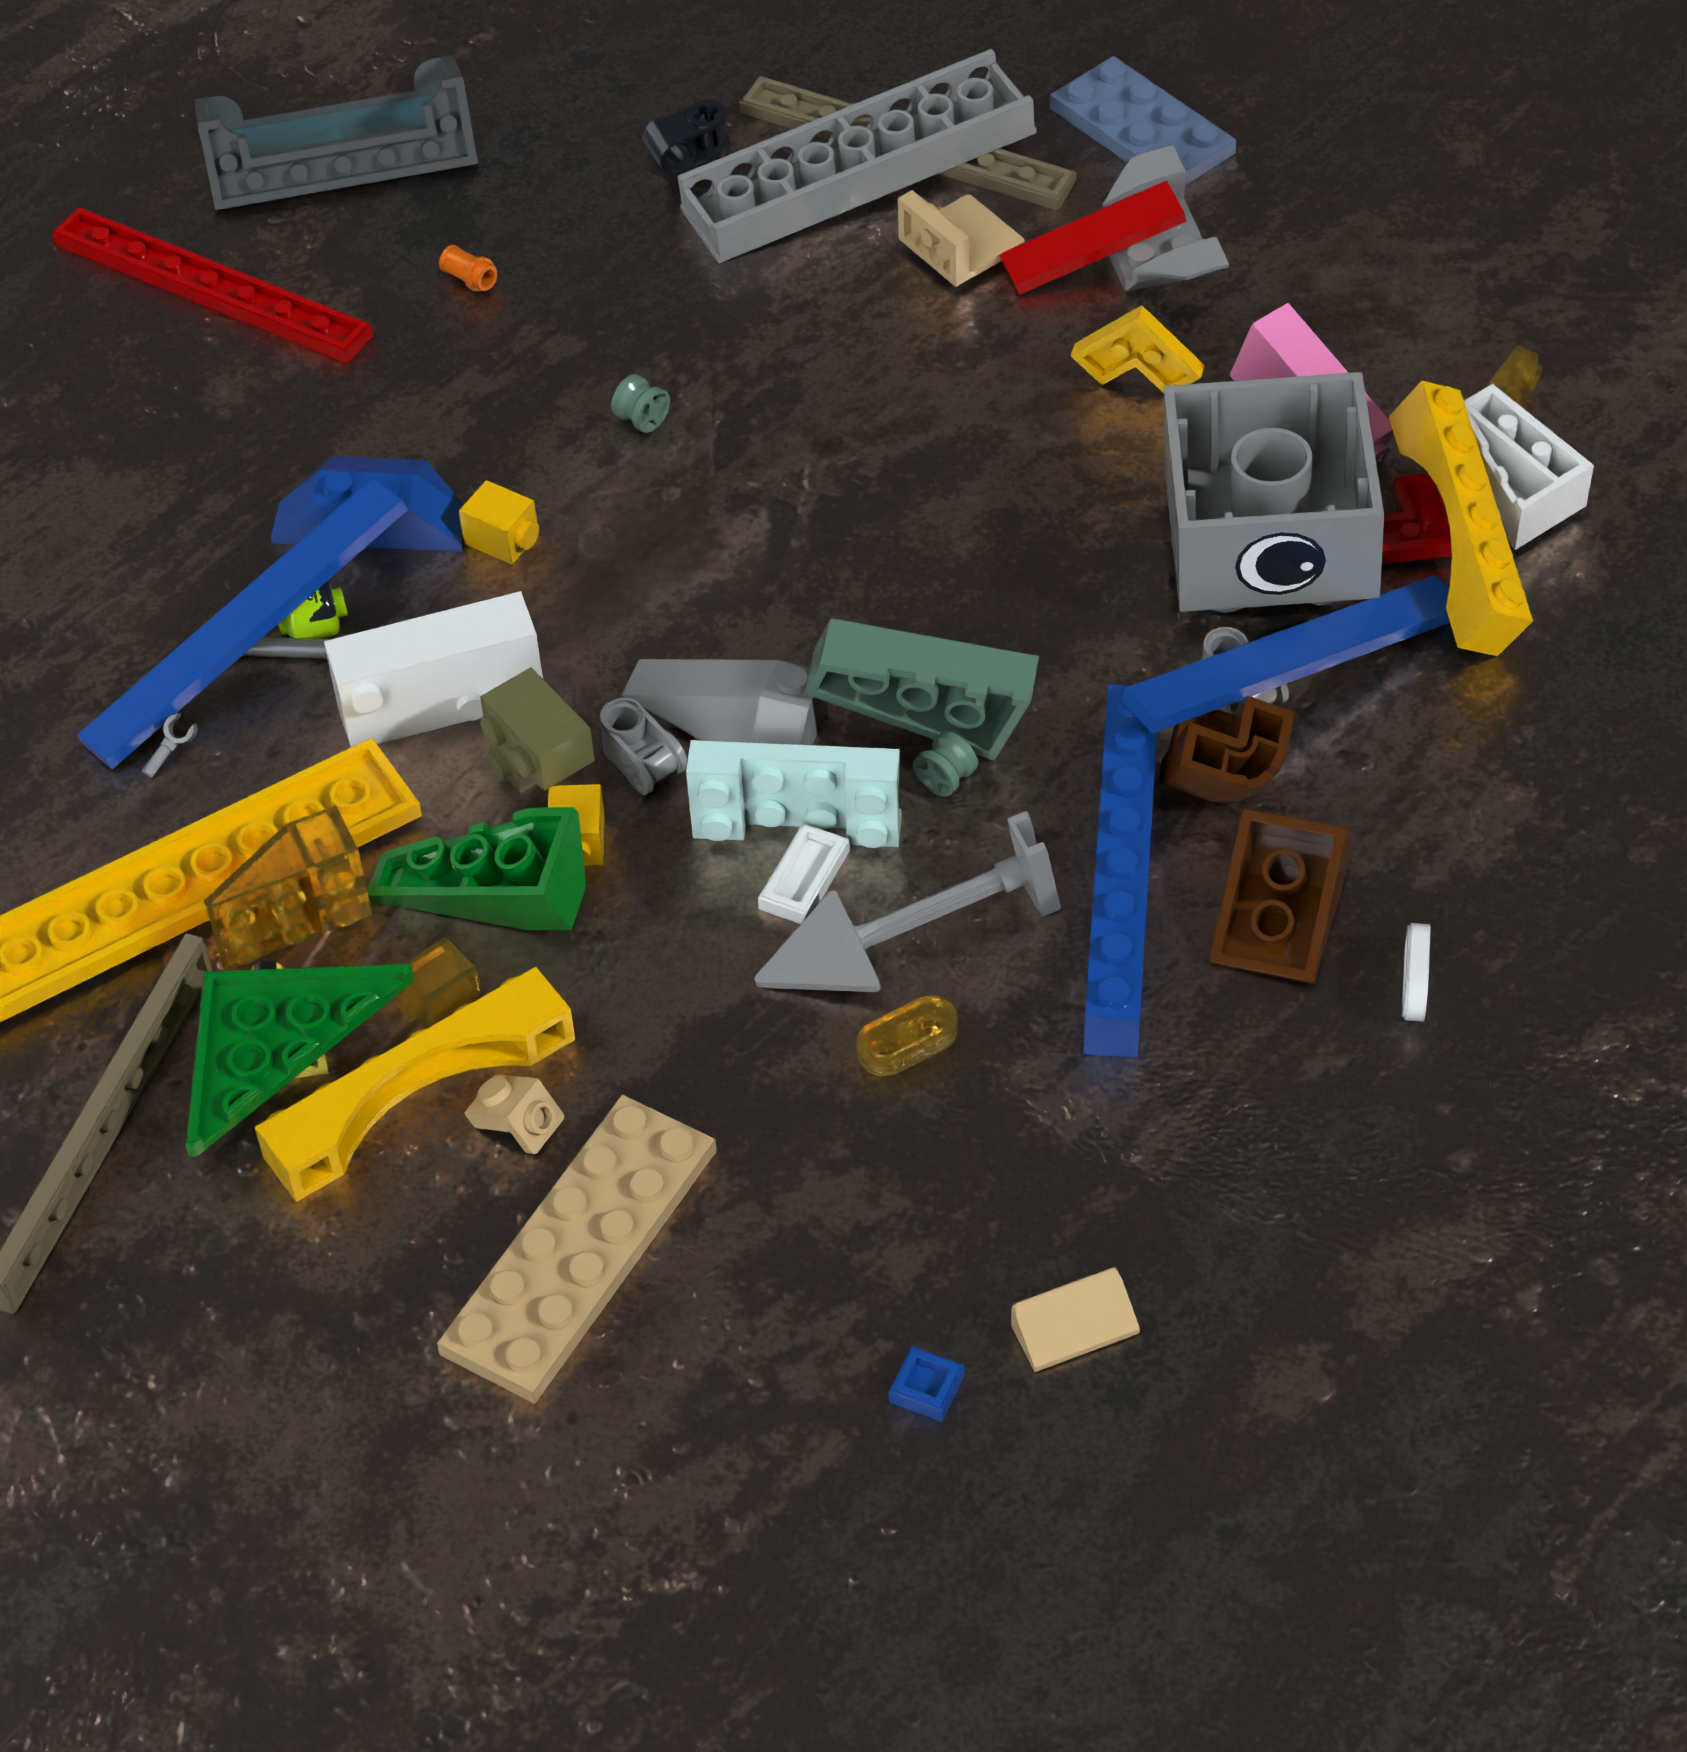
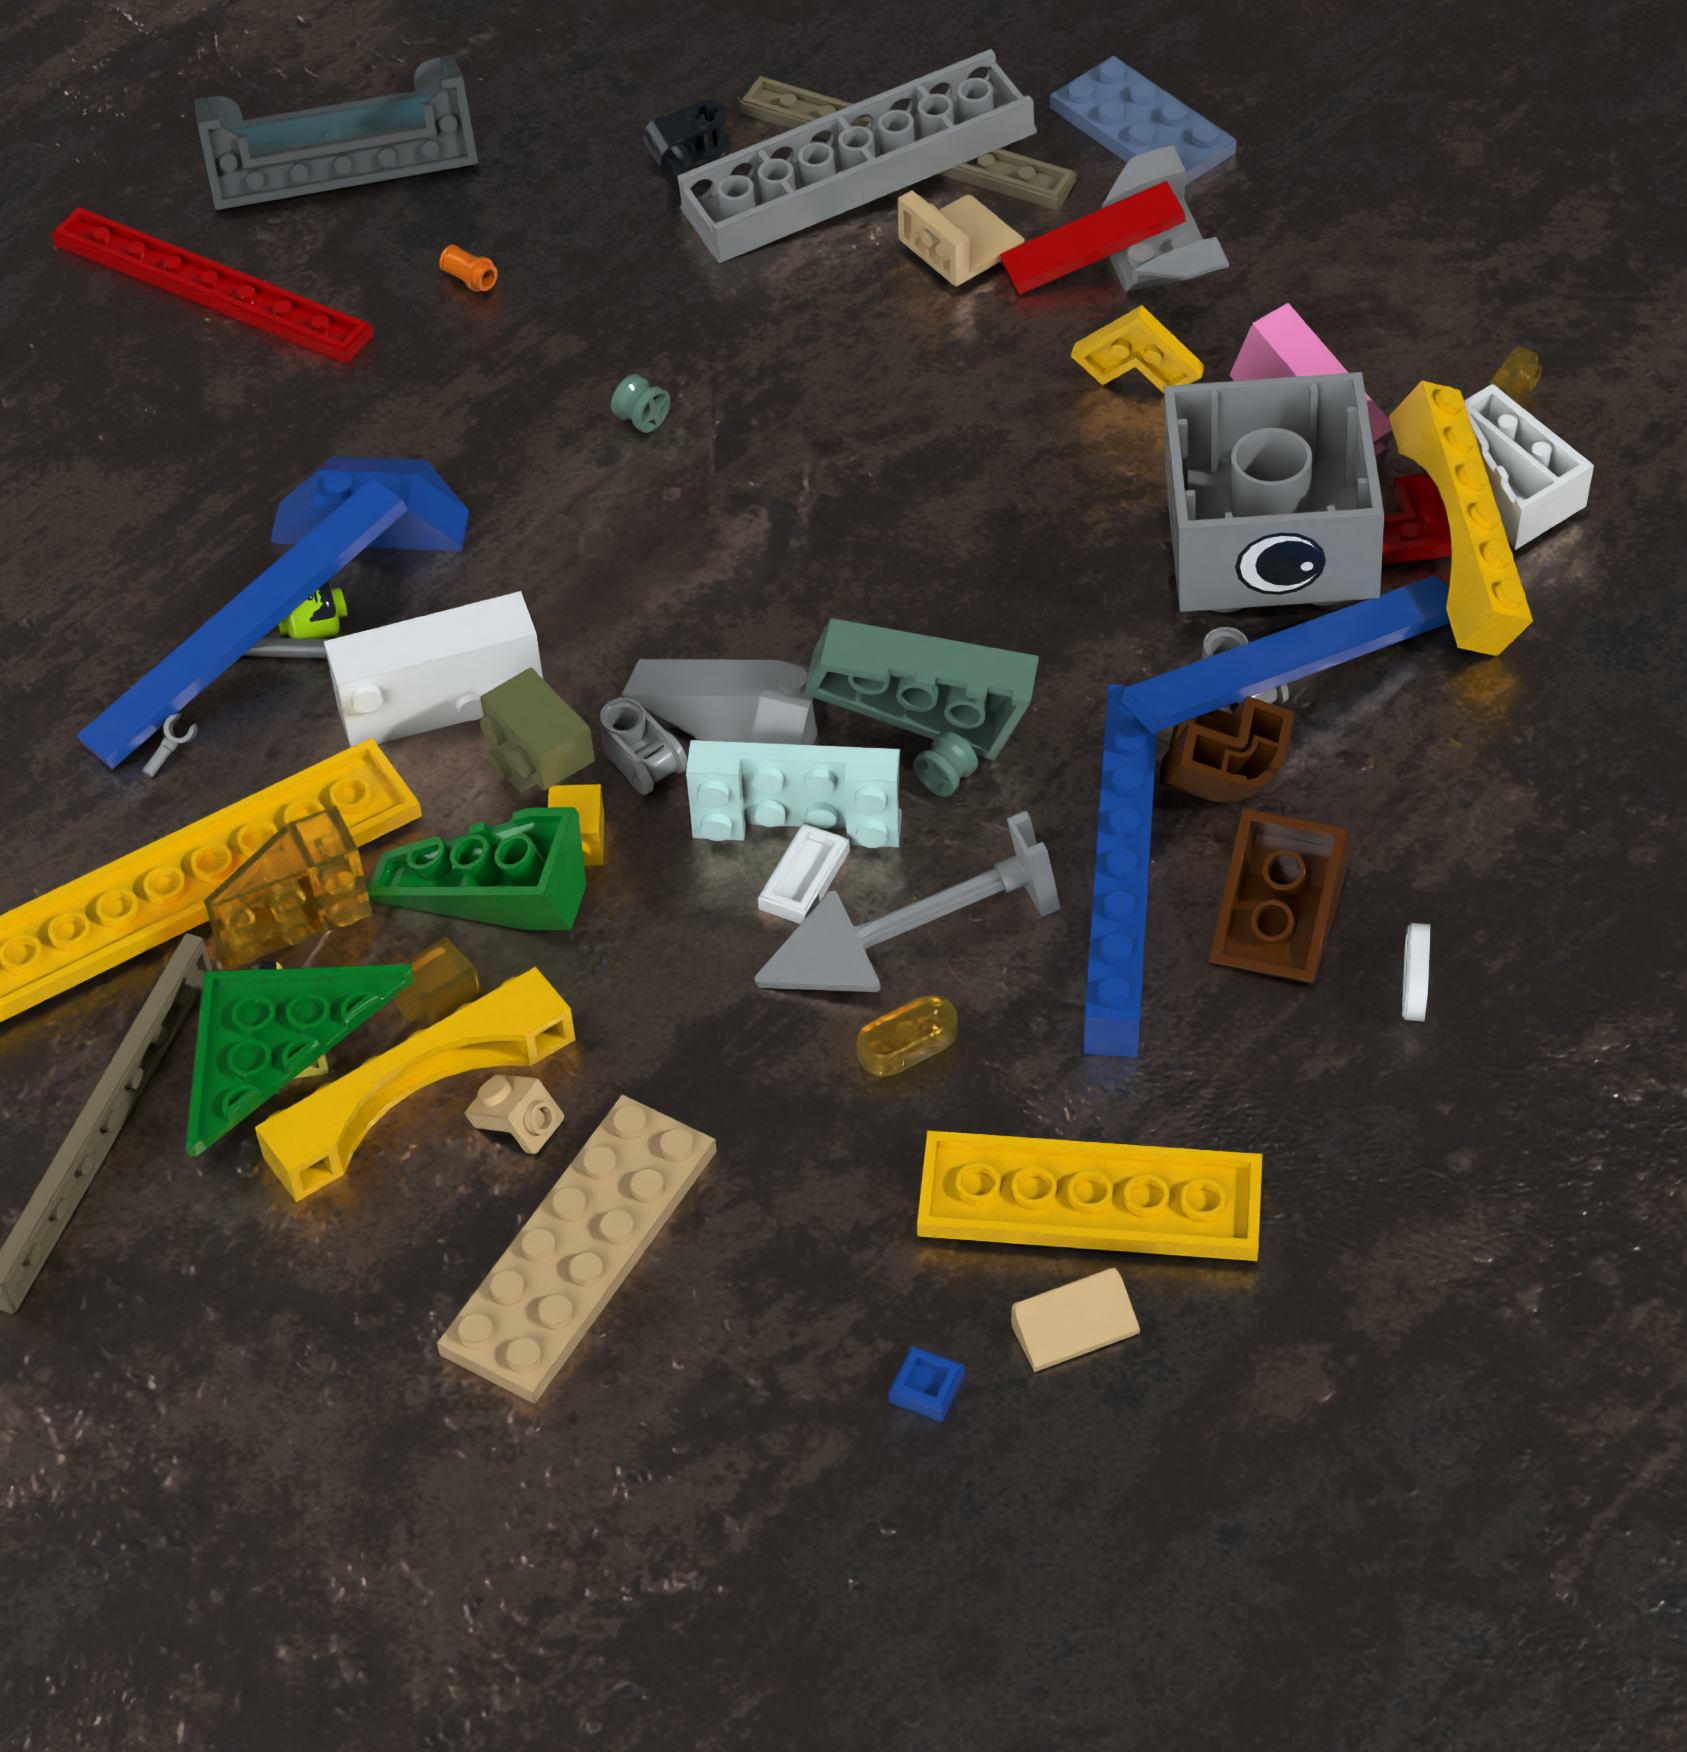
yellow brick [459,480,539,565] -> none
none -> yellow plate [917,1130,1262,1261]

